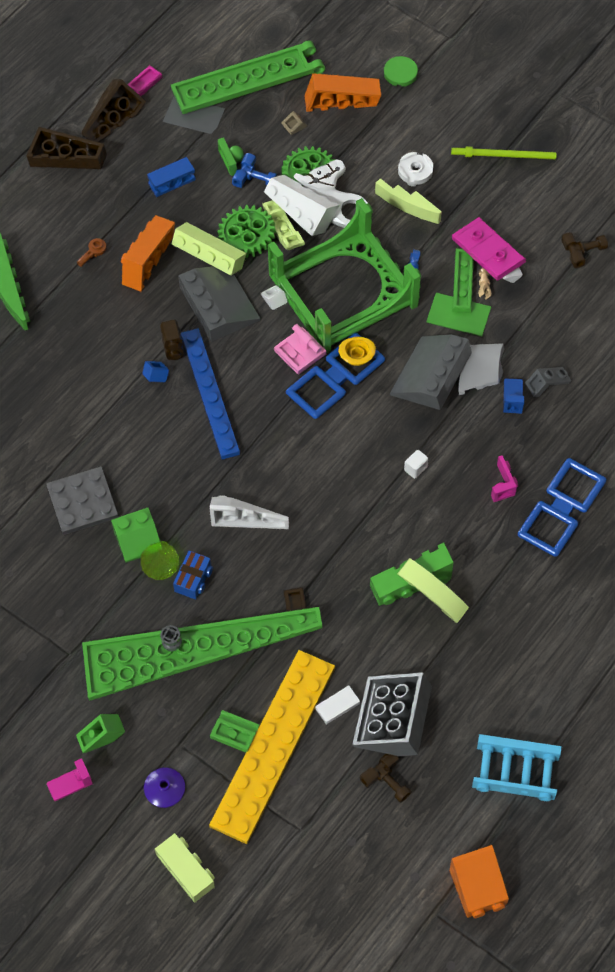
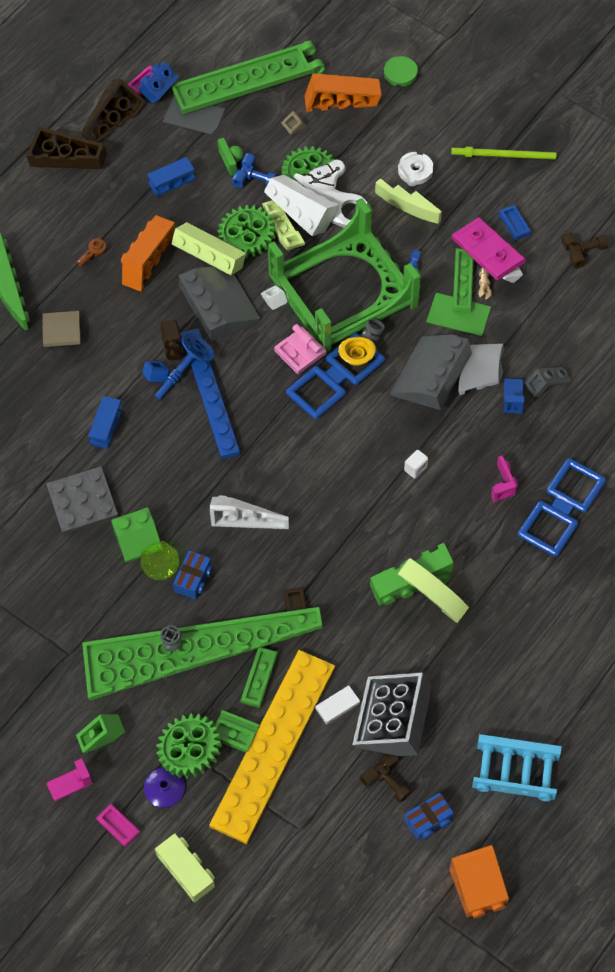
none -> dark tan slope [43,311,81,347]
none -> blue piece [88,396,123,449]
none -> dark pink tile [96,804,141,848]
none -> blue brick [138,62,179,103]
none -> blue dish [155,333,214,400]
none -> bright green gear [156,713,223,779]
none -> bright green tile [241,647,278,708]
none -> dark grey wheel [361,319,385,344]
none -> blue brick [404,793,454,841]
none -> blue tile [498,205,531,241]

